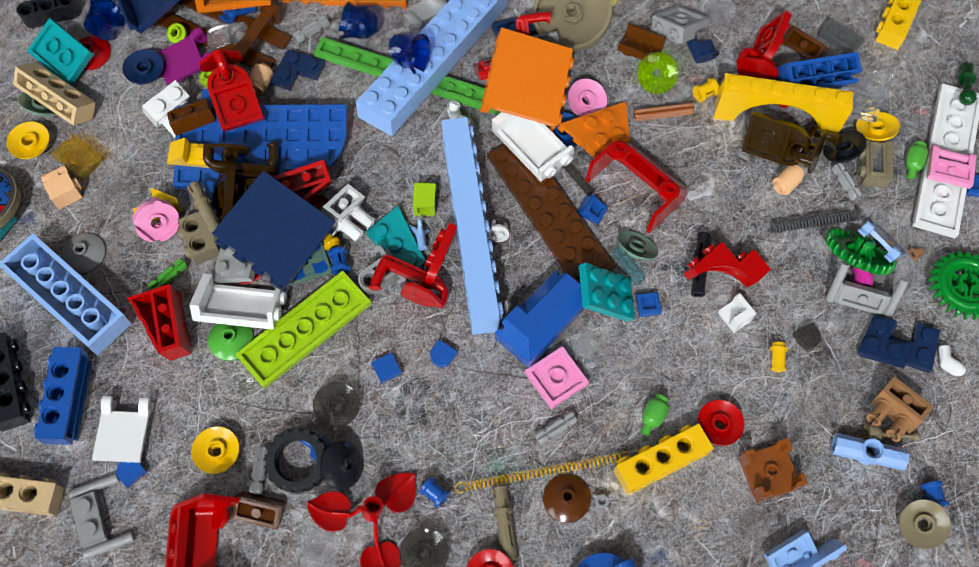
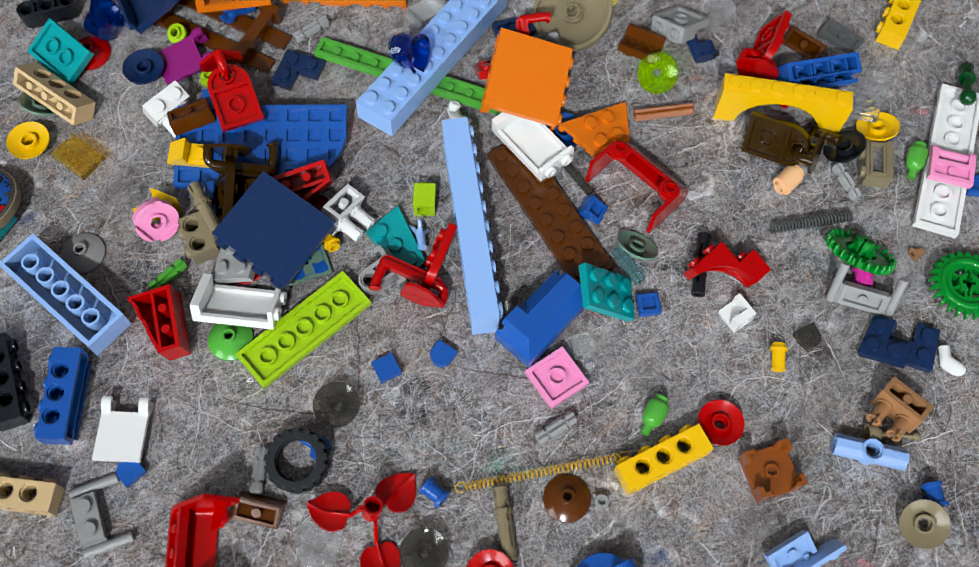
light nougat brick [40,165,83,210] -> none
yellow dish [191,427,240,474] -> none
clear slope [207,22,248,51] -> none
light nougat brick [249,63,273,95] -> none
black dish [320,441,363,489] -> none
blue bush [328,247,351,275] -> none
clear blue helmet [338,1,378,40] -> none
white plate [489,220,509,242] -> none
bright pink dish [567,79,607,117] -> none
yellow bush [692,78,720,103] -> none
light blue flag [858,220,907,263] -> none

